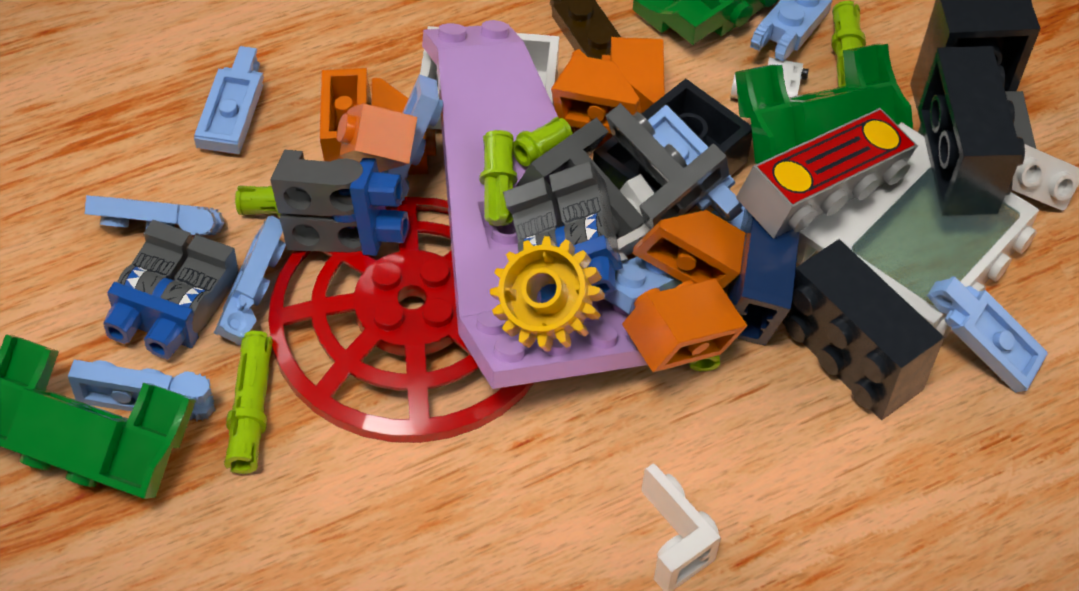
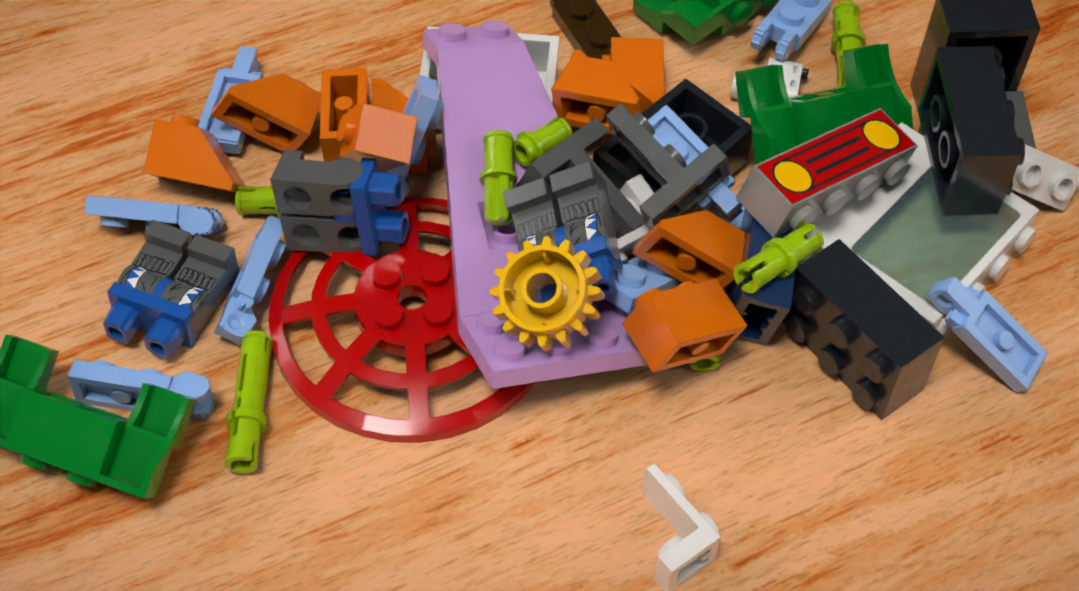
none -> orange slope [143,114,245,194]
none -> orange slope [211,74,321,152]
none -> lime pin [733,223,824,293]

